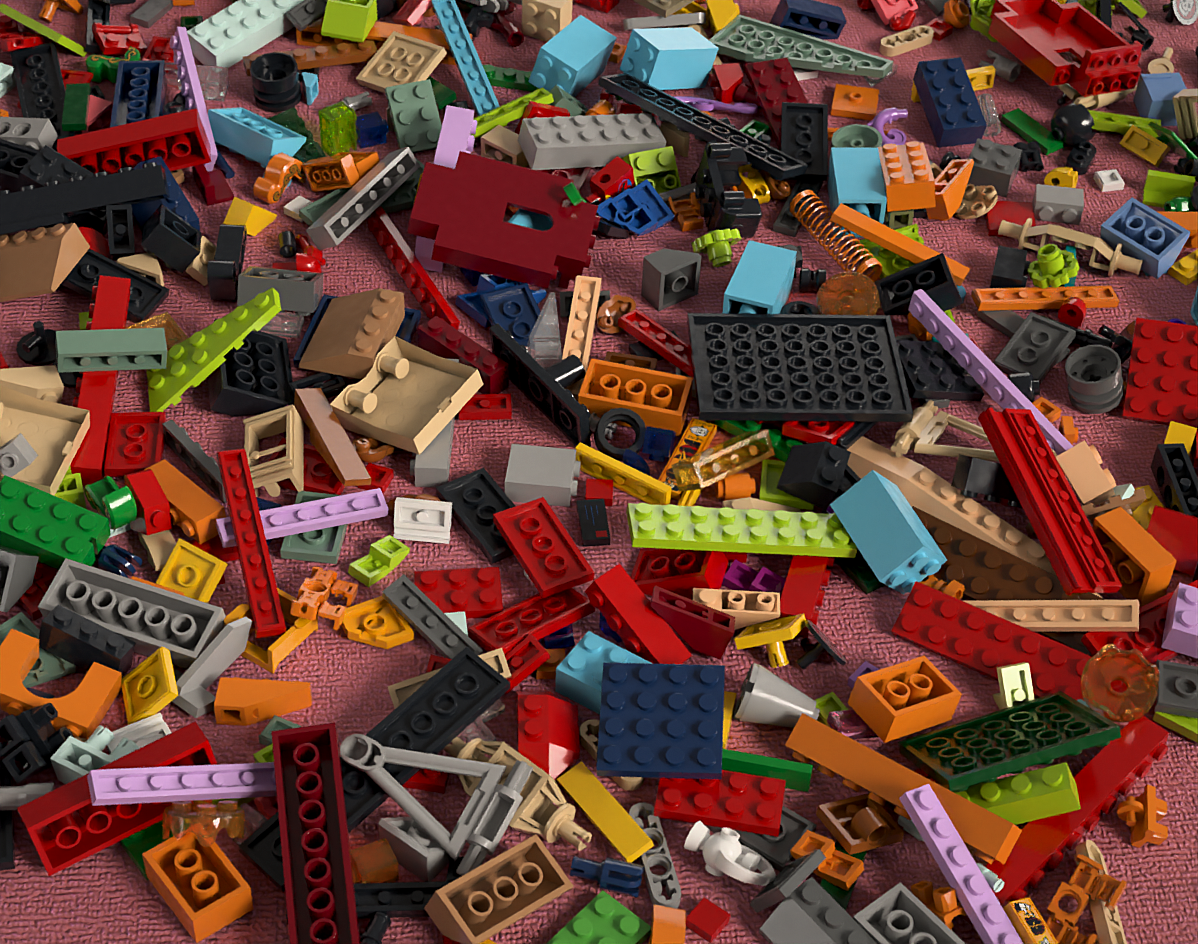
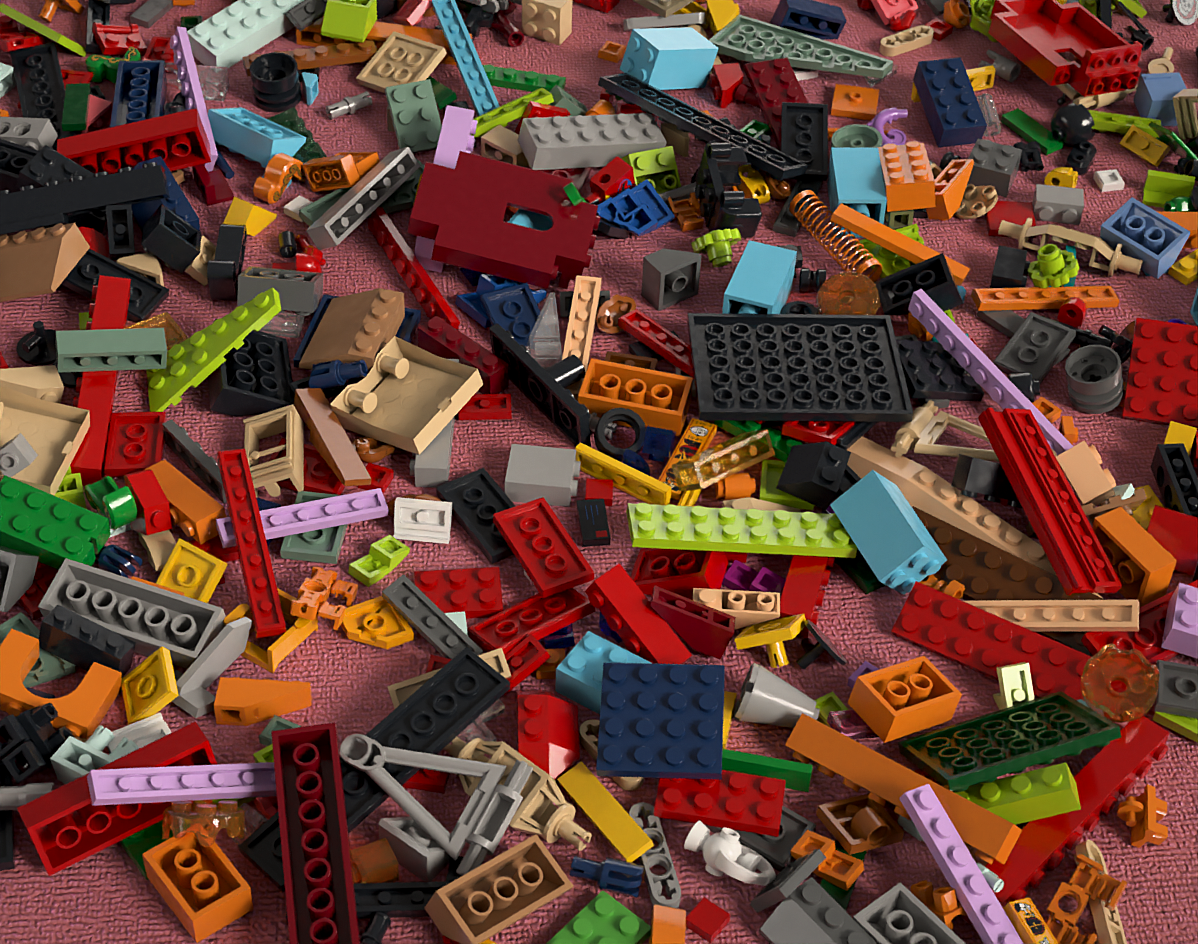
clear neon green hinge [319,101,358,156] -> none
clear blue brick [352,112,389,149] -> none
medium azure brick [528,15,617,97] -> none
medium lavender plant [673,96,759,114] -> none
none -> dark blue arm [309,360,368,390]

